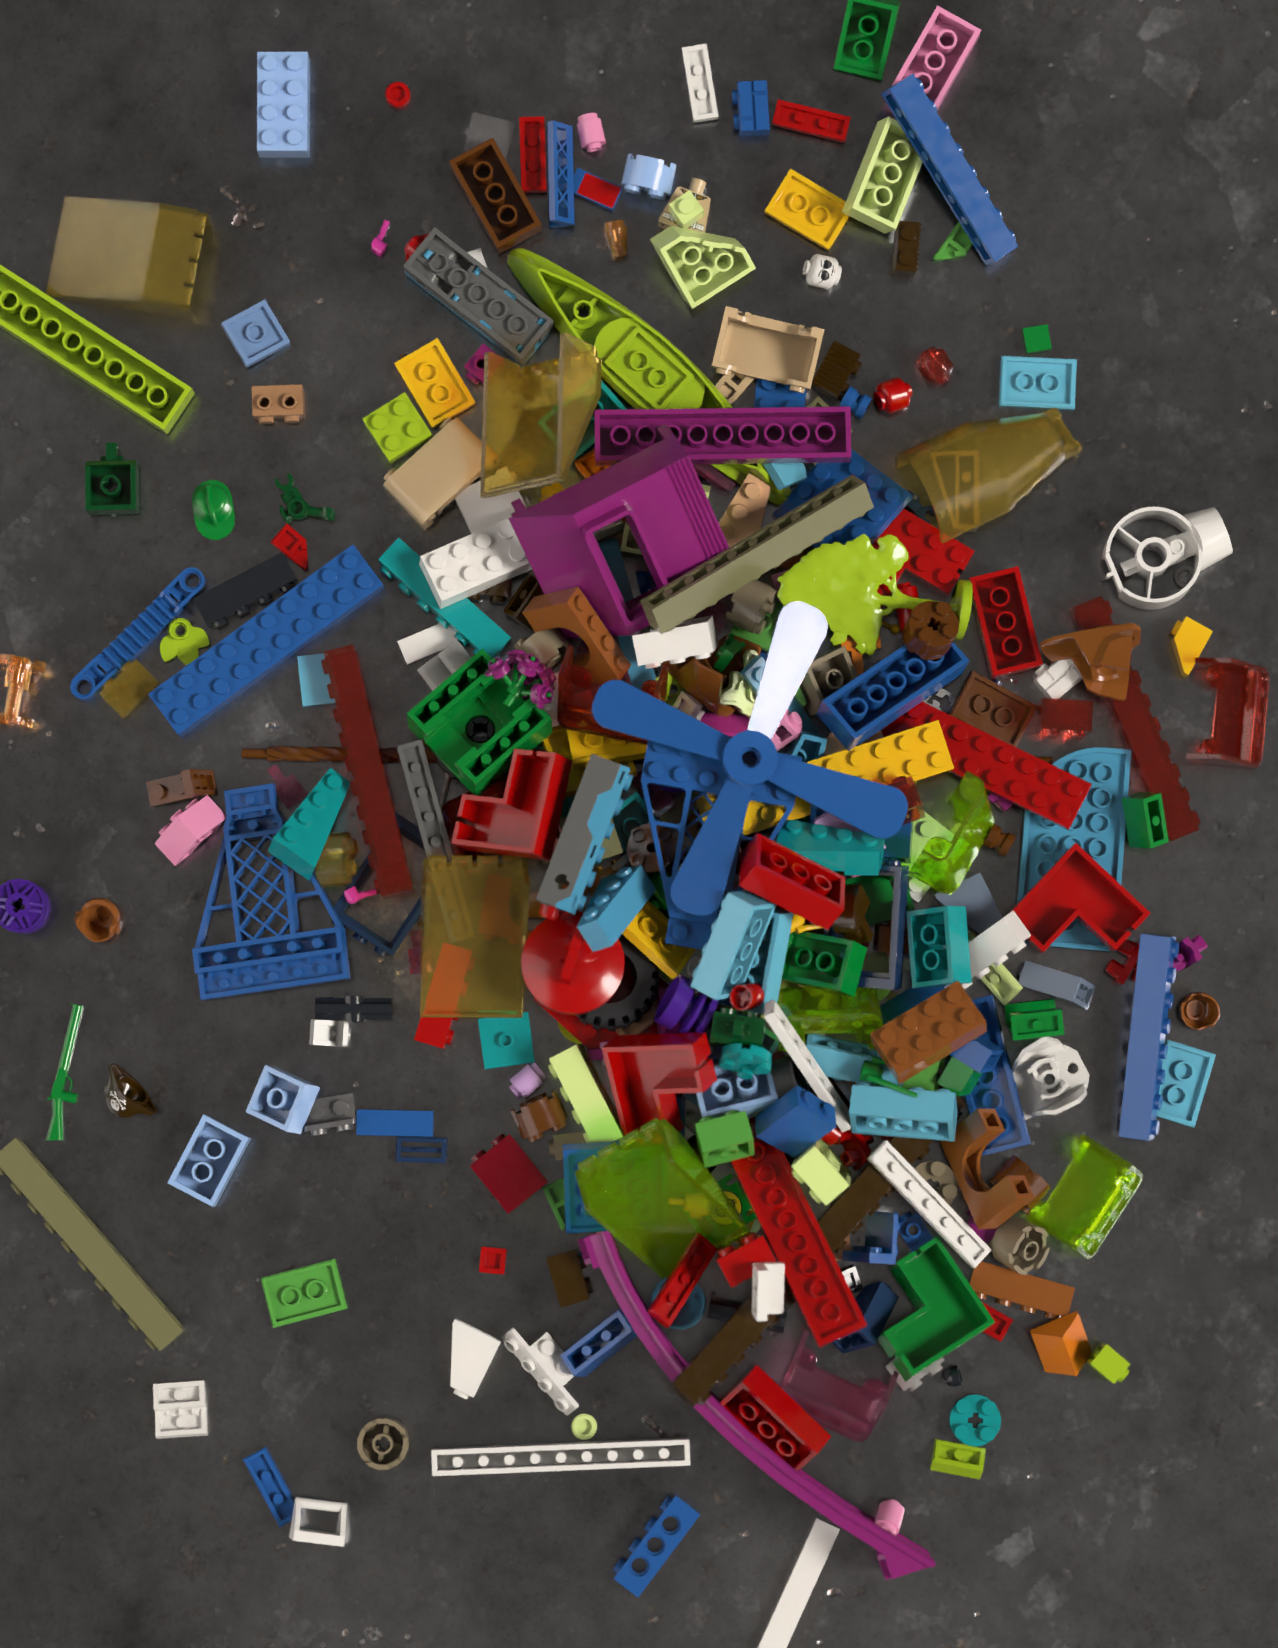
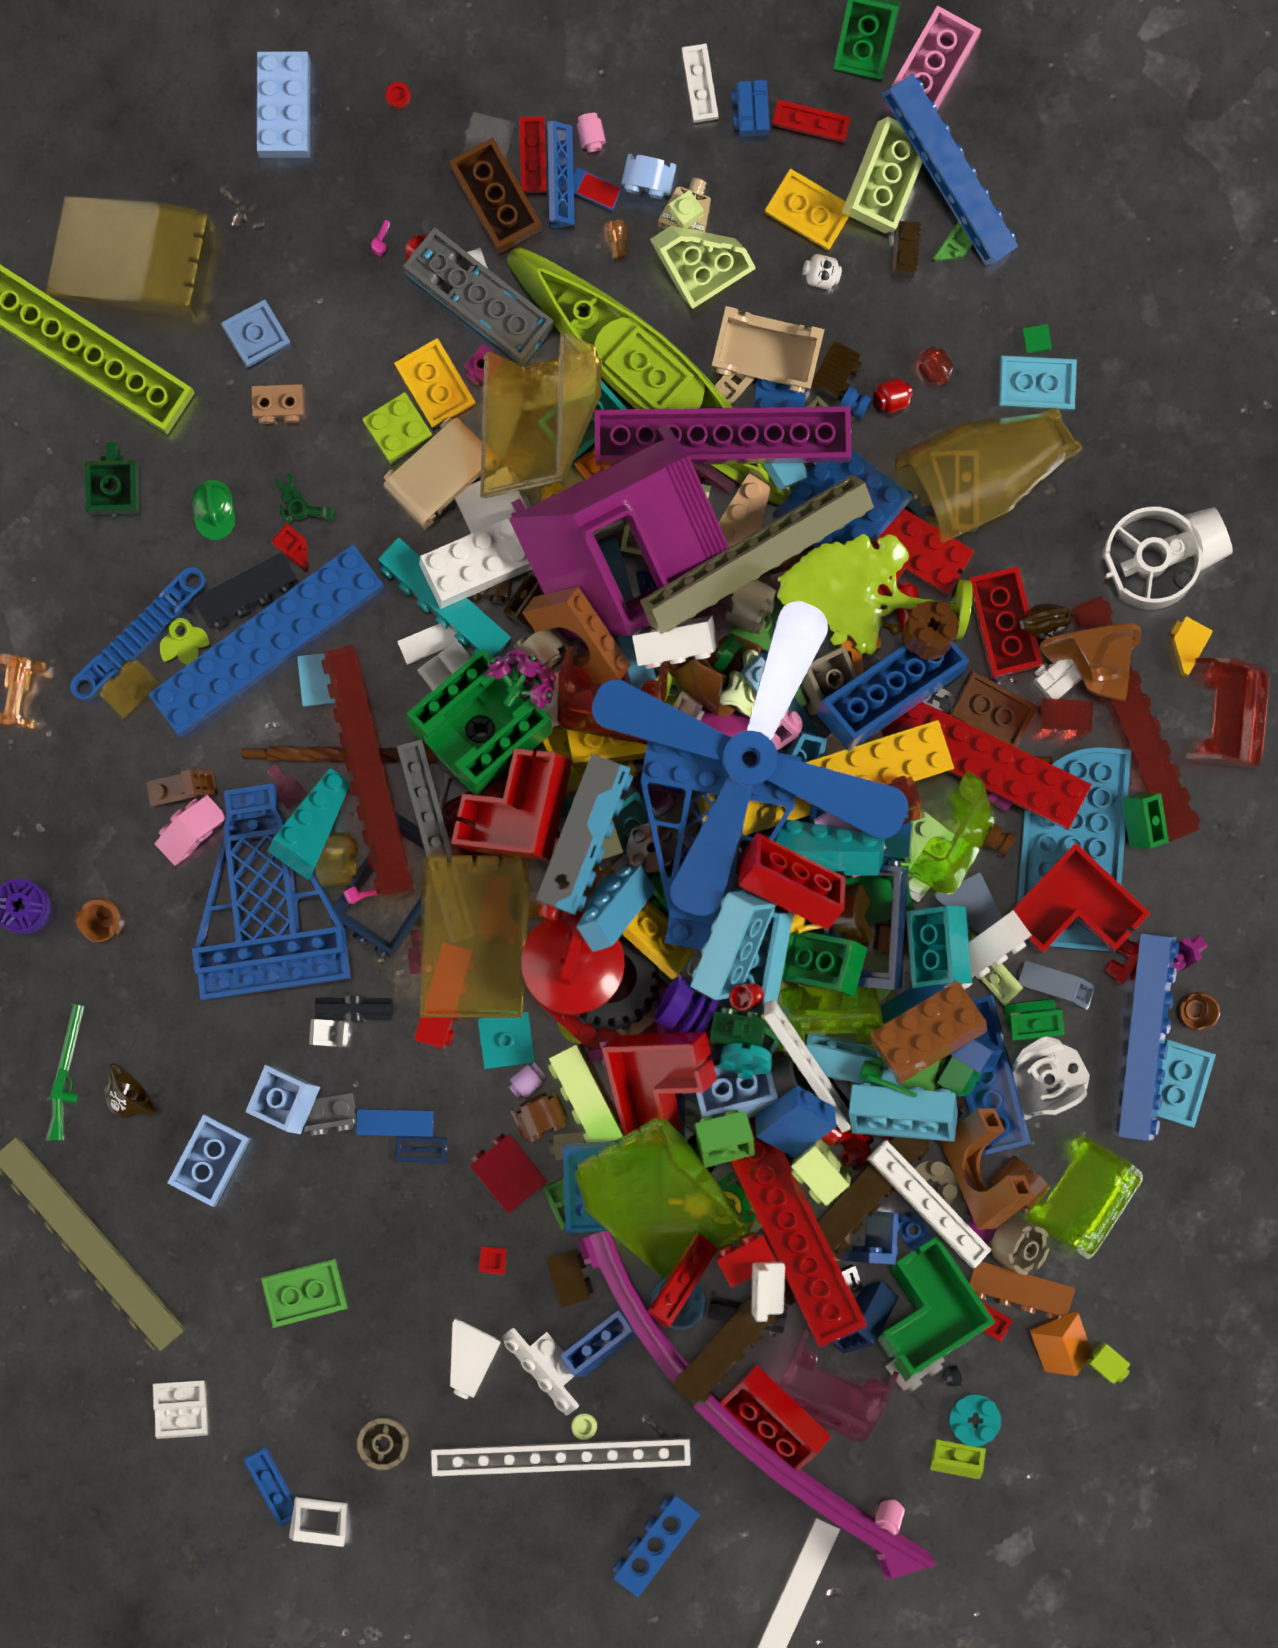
none -> dark brown hat [1020,603,1075,640]

